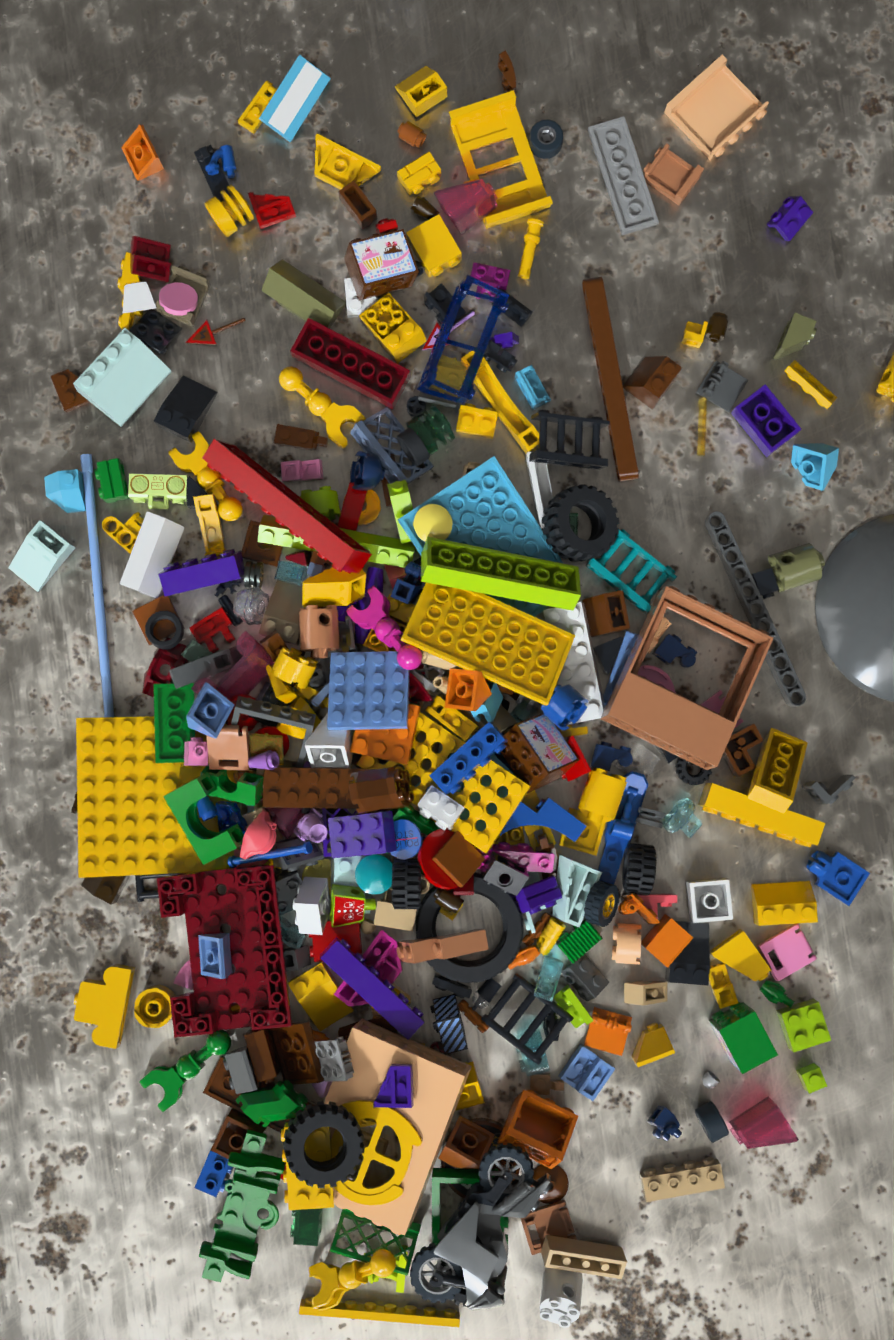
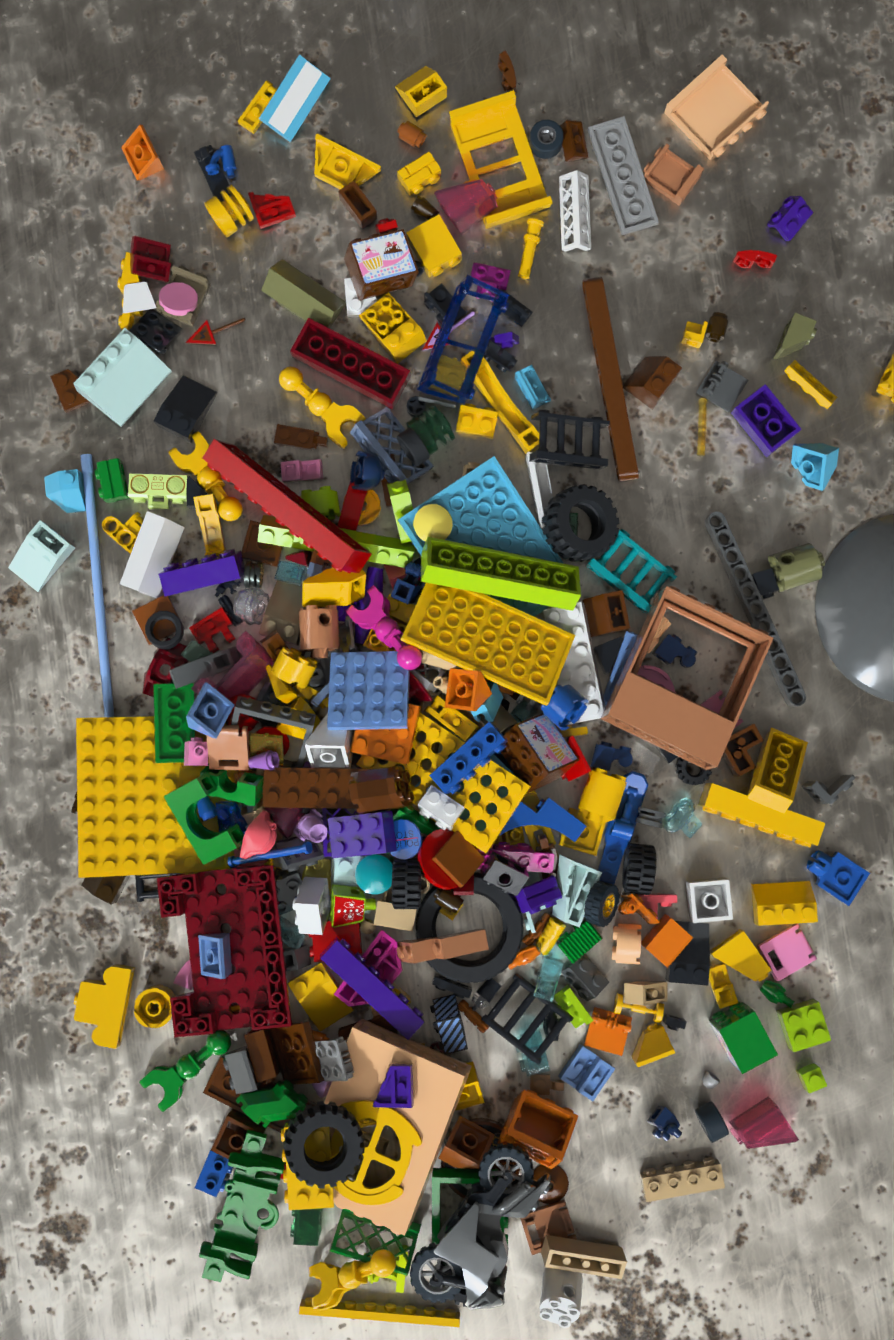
none -> white fence [559,170,591,252]
none -> reddish brown slope [560,120,589,162]
none -> yellow wheel [613,993,664,1023]
none -> black plate [663,1014,687,1031]
none -> red slope [733,250,777,269]

